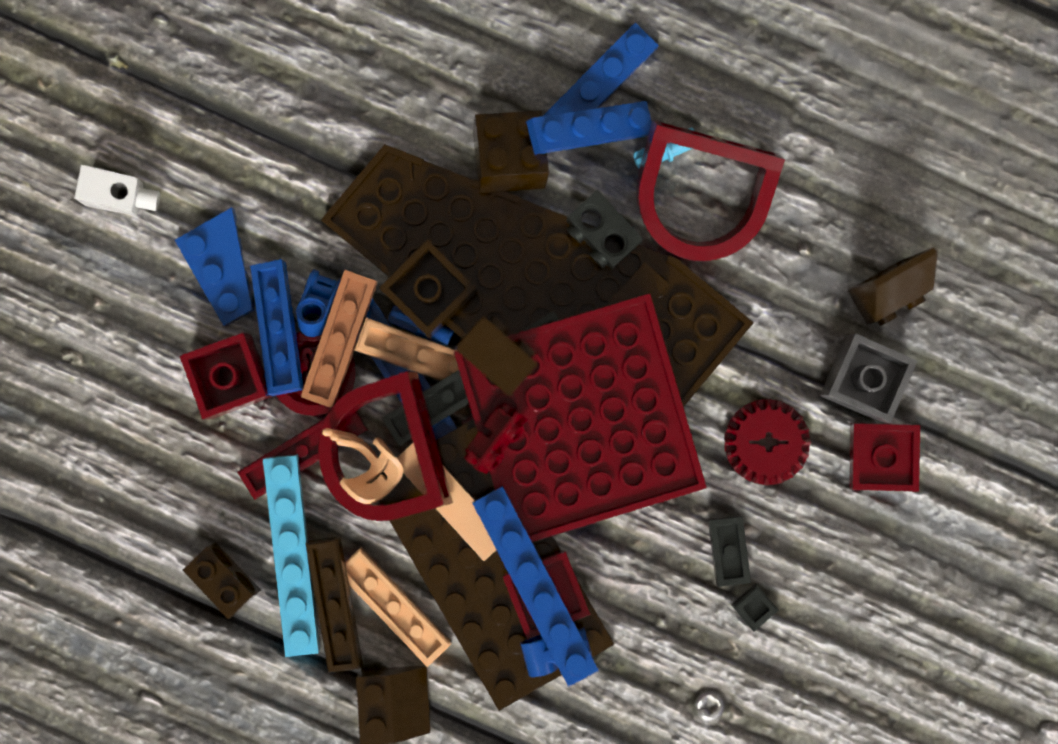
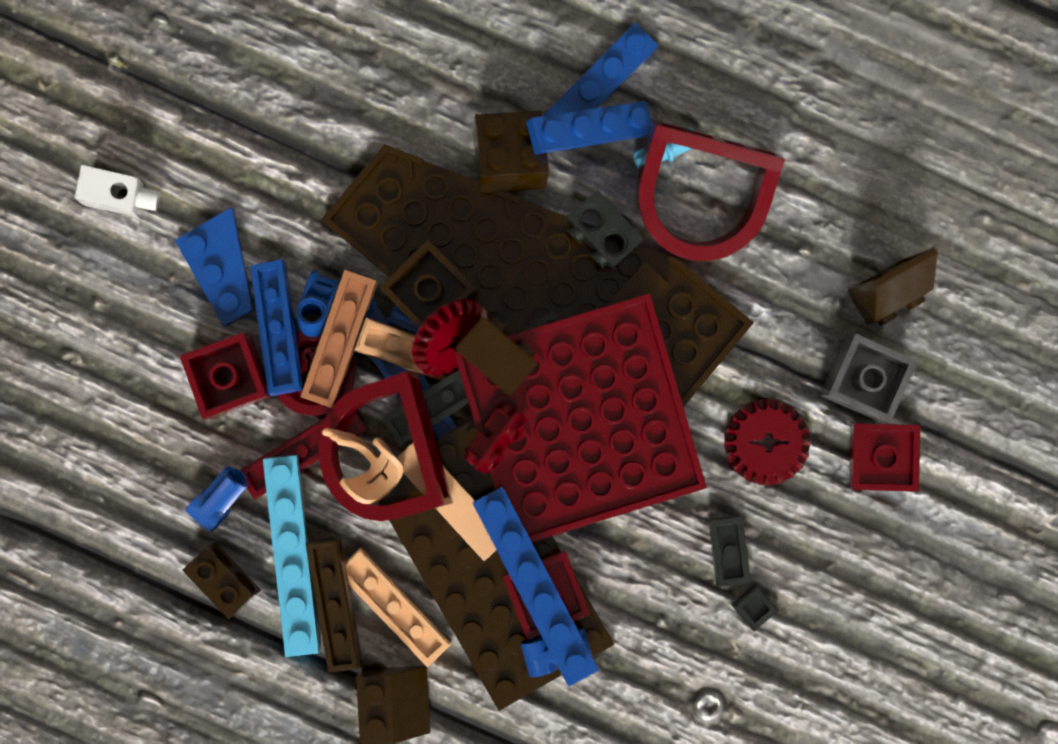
none -> blue piece [185,466,250,533]
none -> dark red gear [412,299,489,377]

